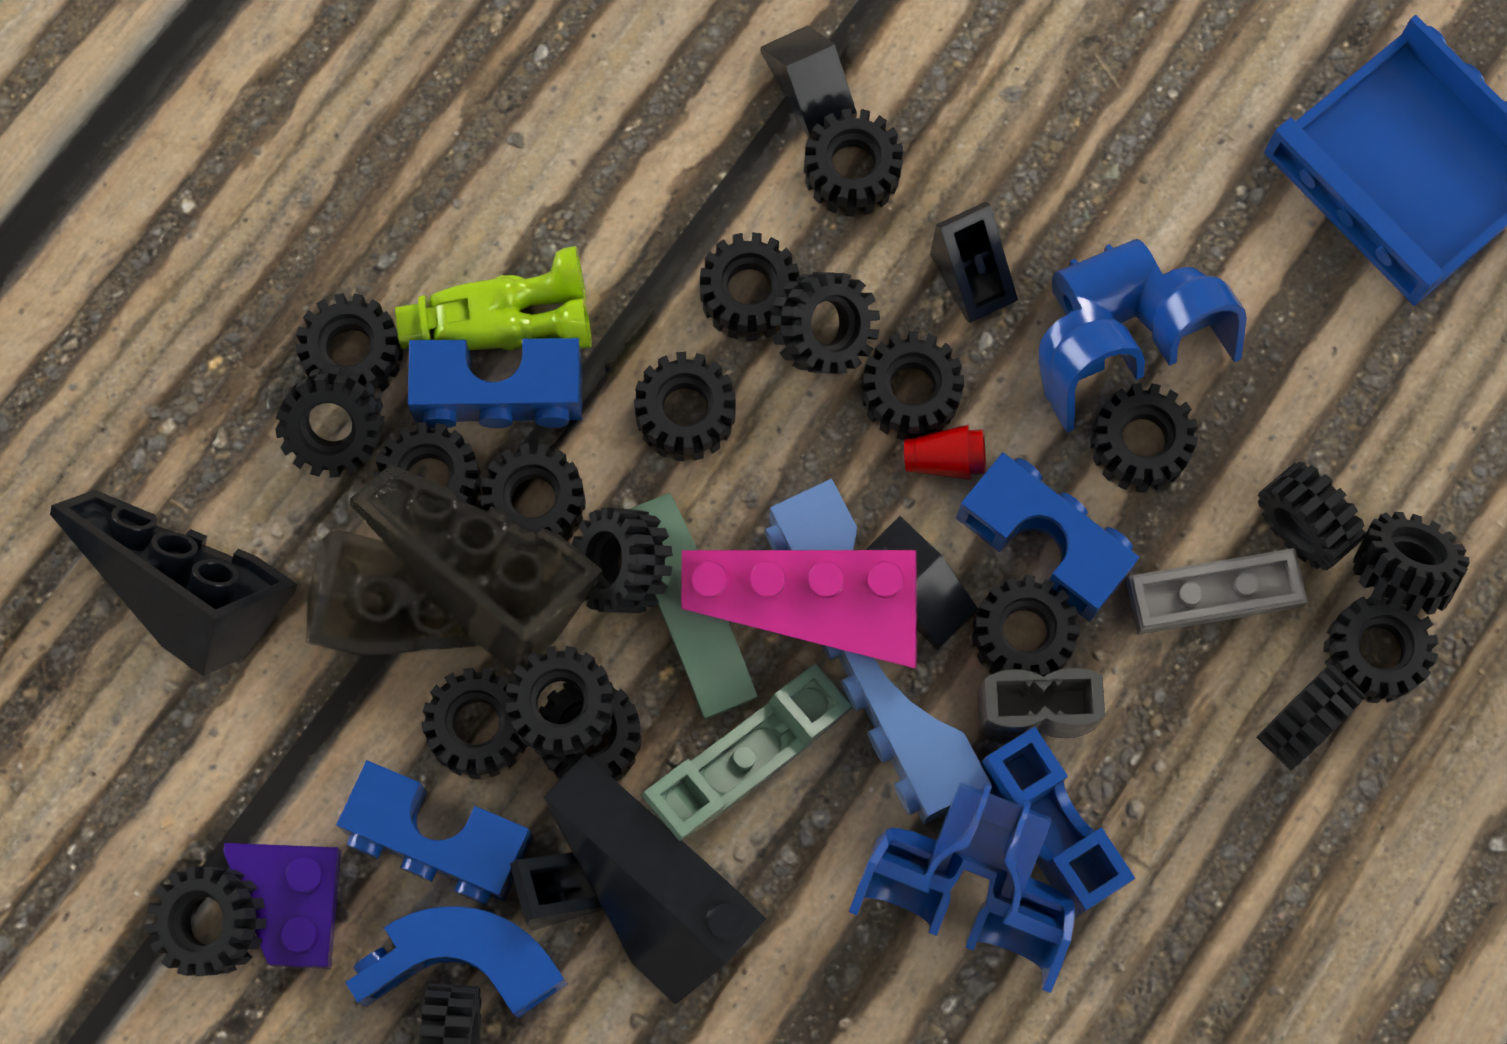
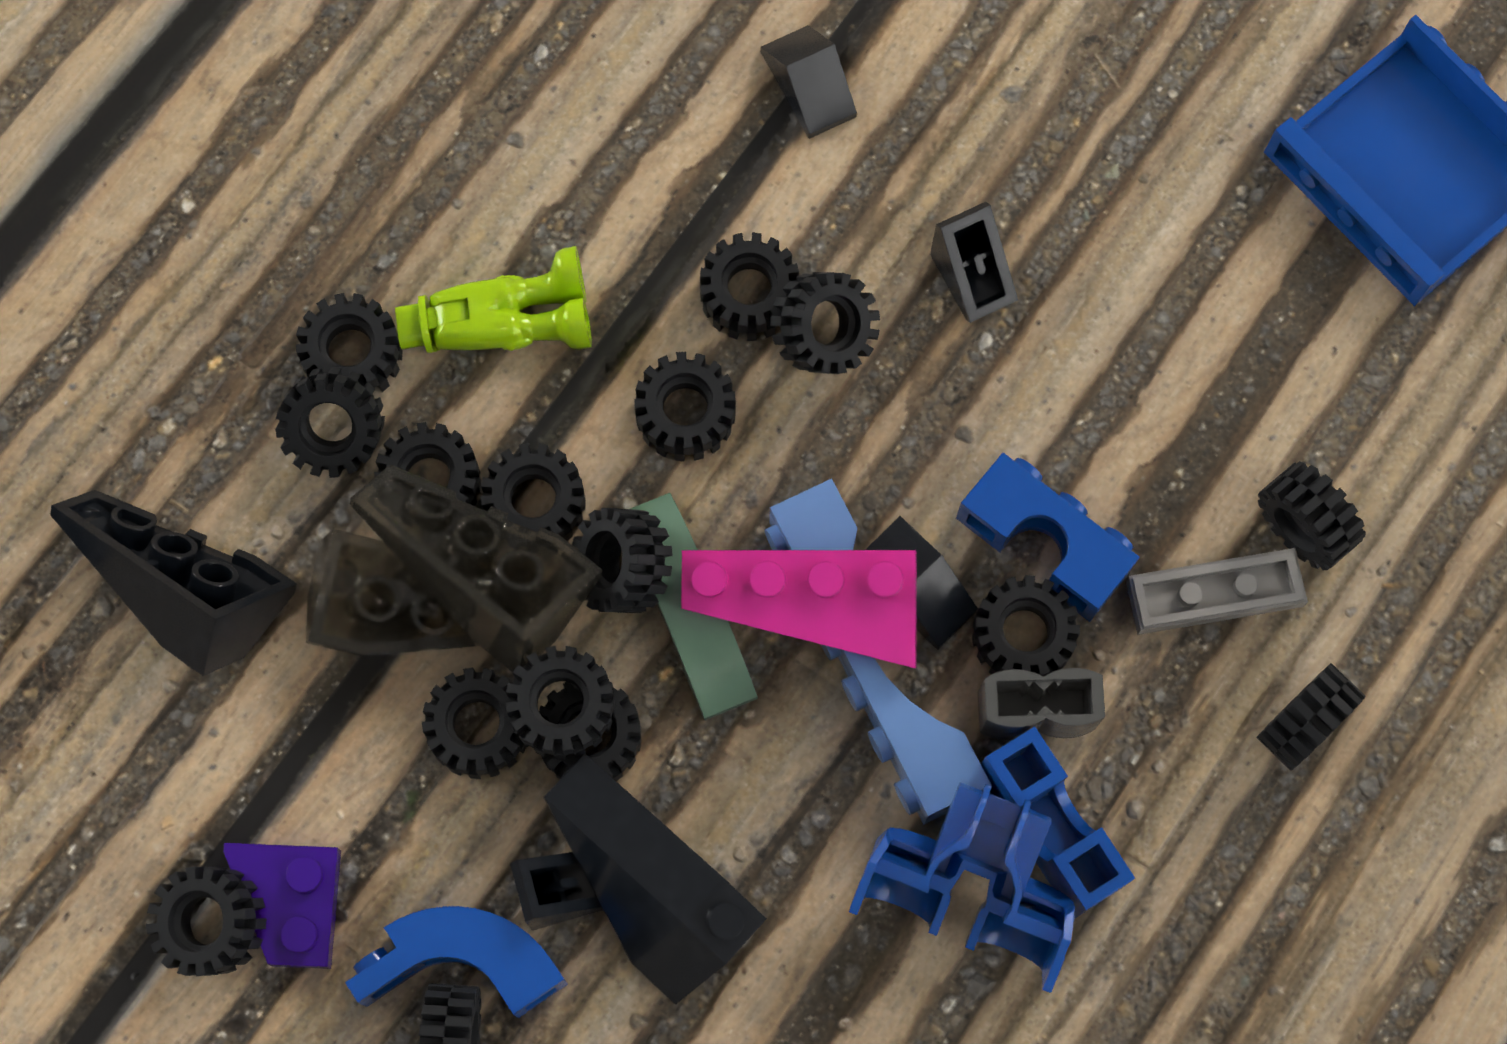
blue arch [336,760,533,905] -> none
blue arch [408,338,582,429] -> none
sand green slope [642,663,853,841] -> none
black tyre [804,108,903,216] -> none
black tyre [861,331,964,440] -> none
red cone [904,424,986,481] -> none
blue piece [1039,239,1247,433] -> none
black tyre [1090,383,1198,493] -> none
black tyre [1323,595,1438,703] -> none
black tyre [1353,512,1470,615] -> none

